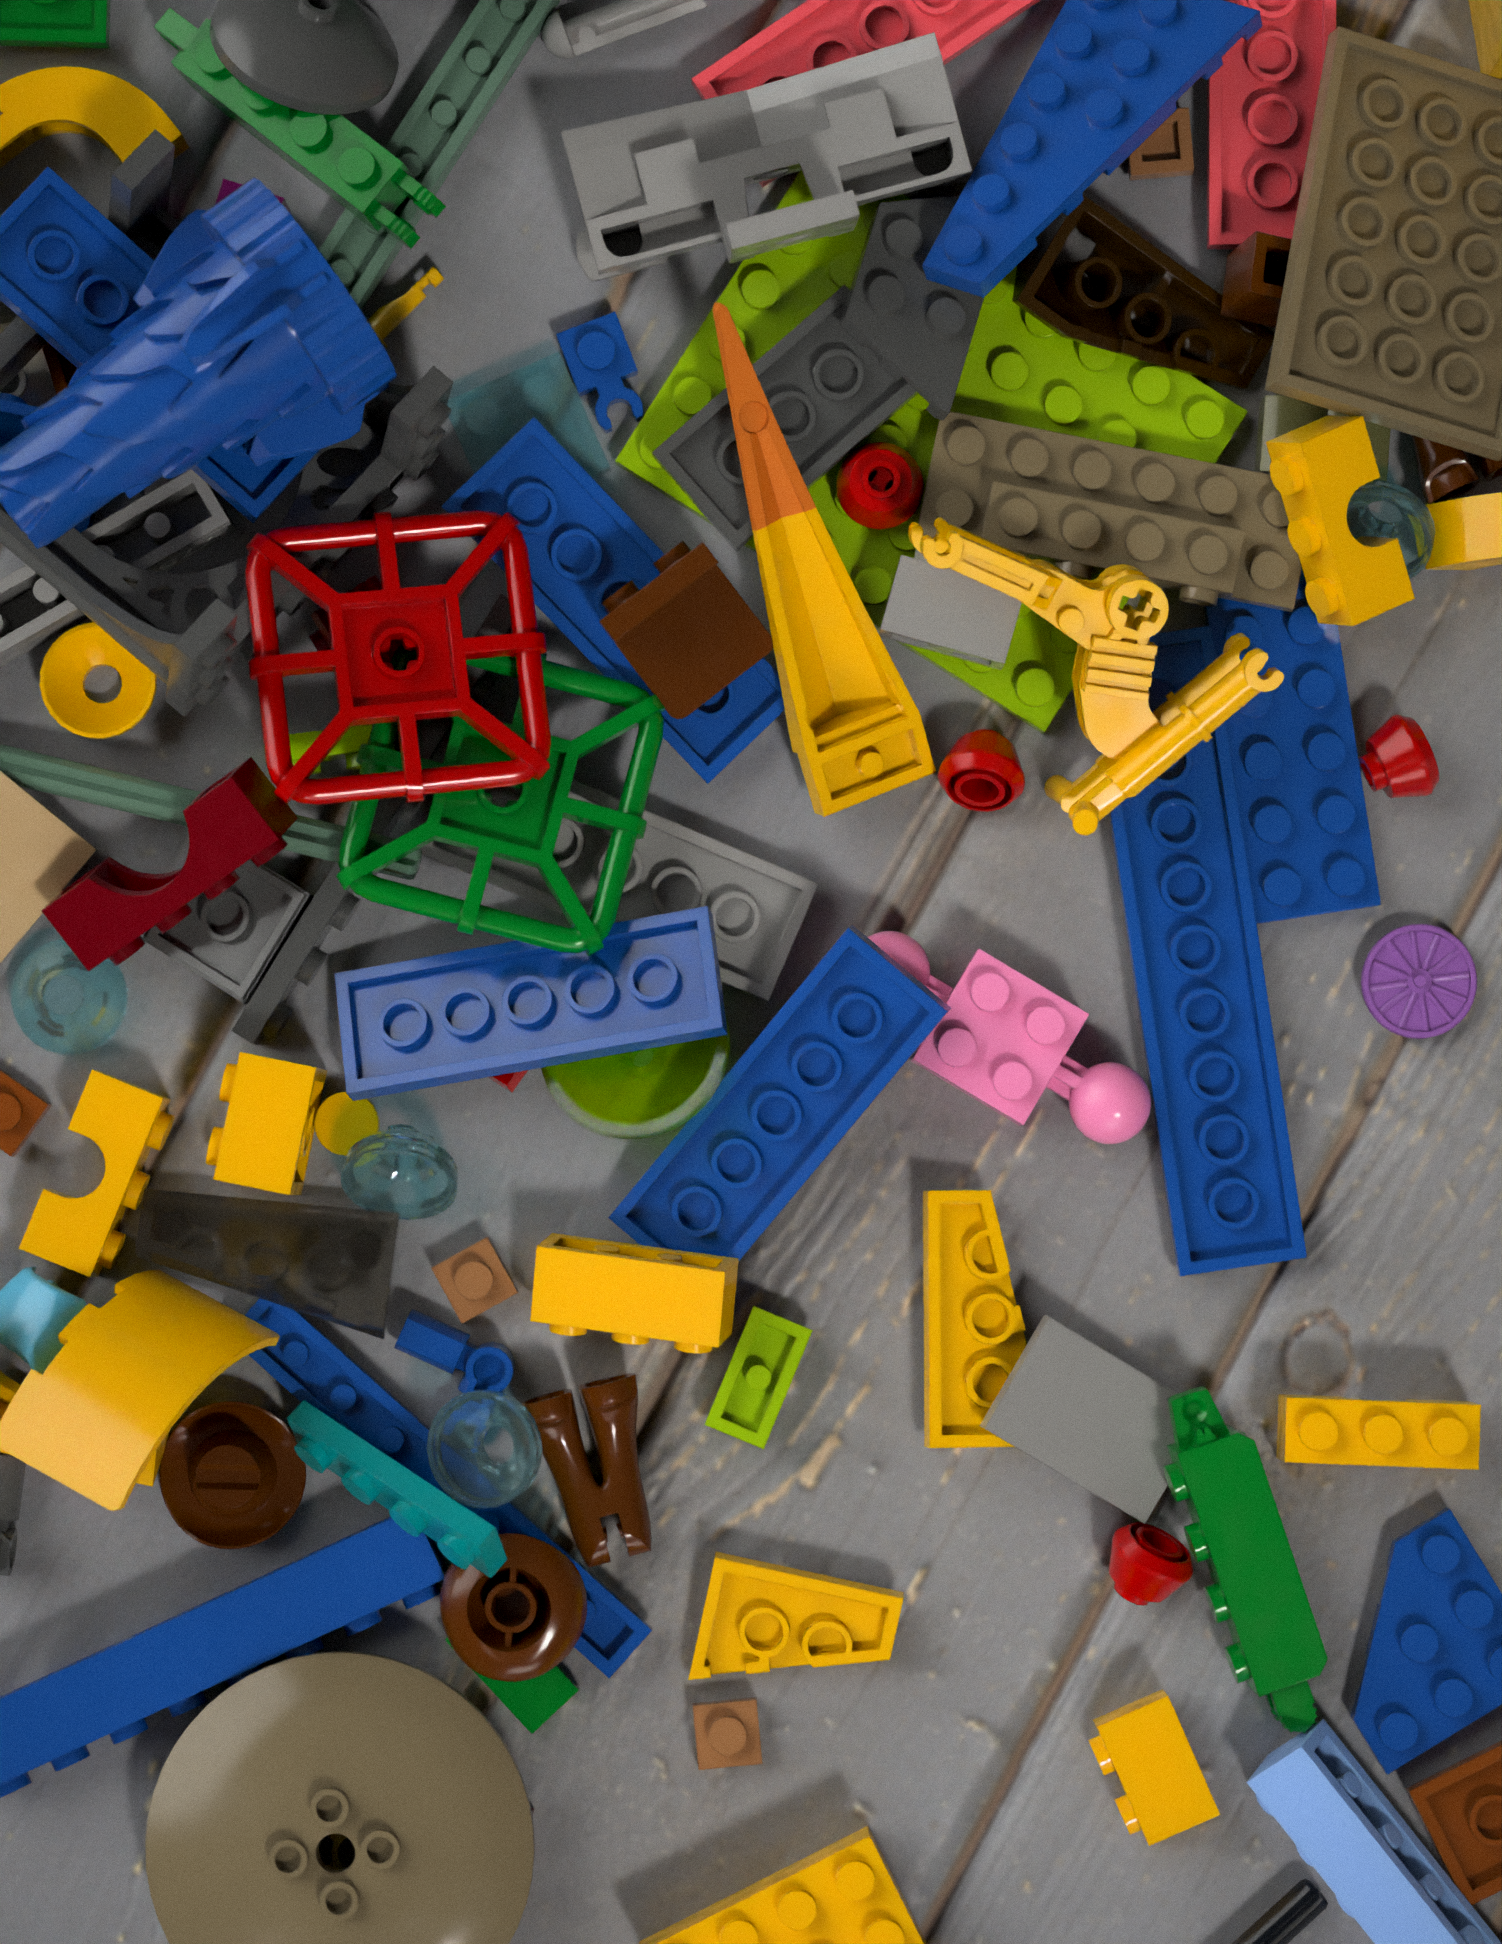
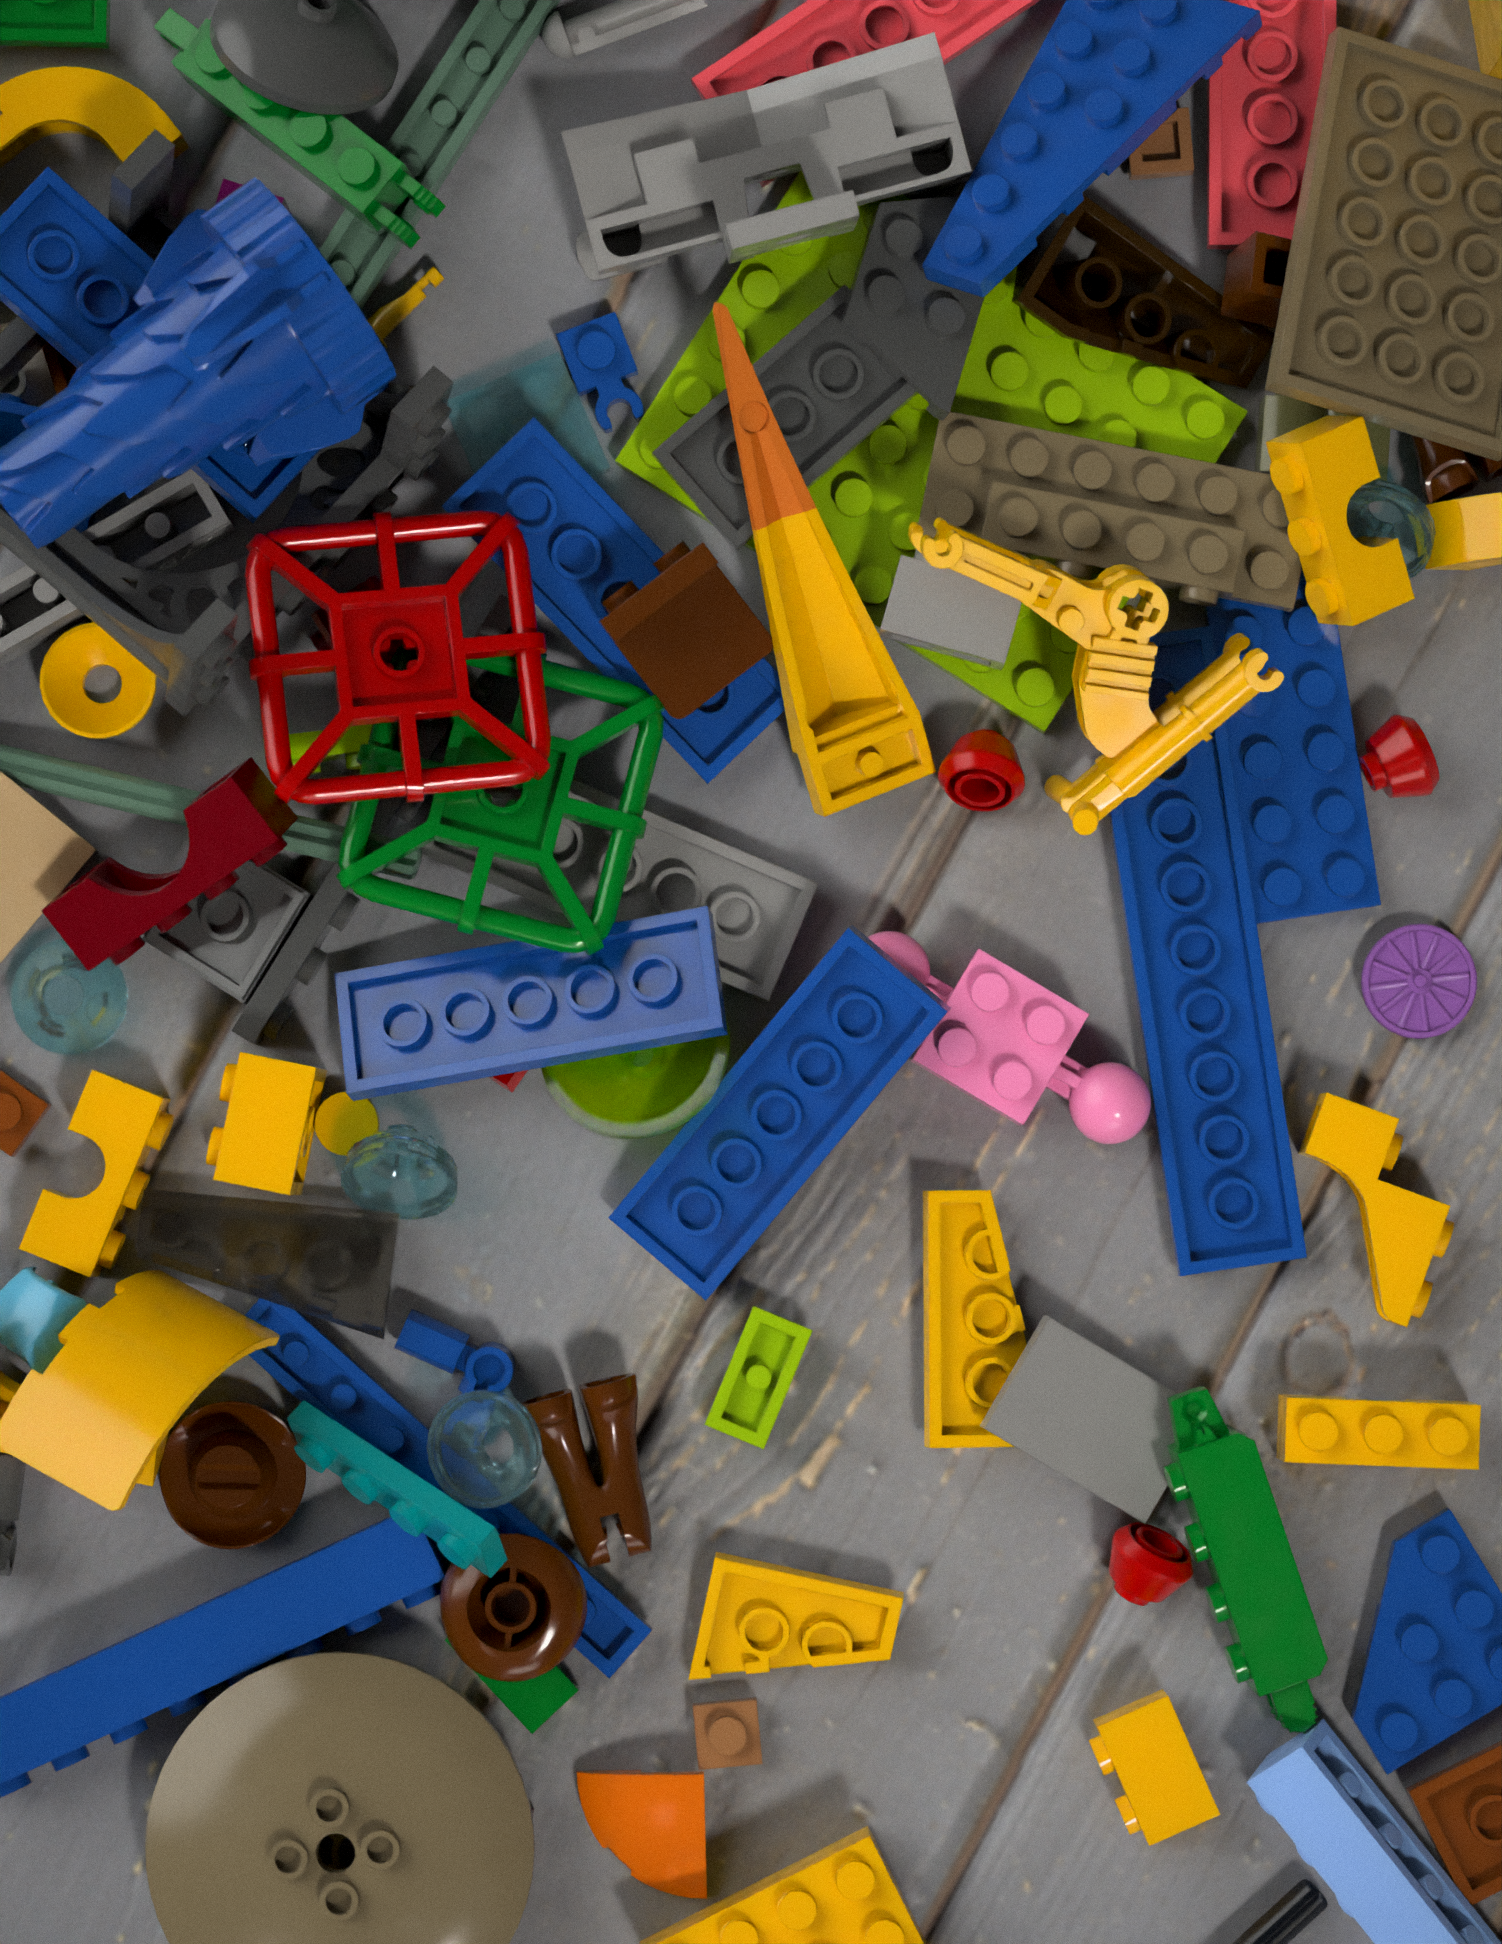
medium nougat plate [431,1237,519,1324] -> none
yellow brick [530,1233,739,1354] -> none
red cone [836,442,924,530] -> none
none -> orange brick [576,1769,707,1899]
none -> yellow arch [1298,1092,1454,1327]

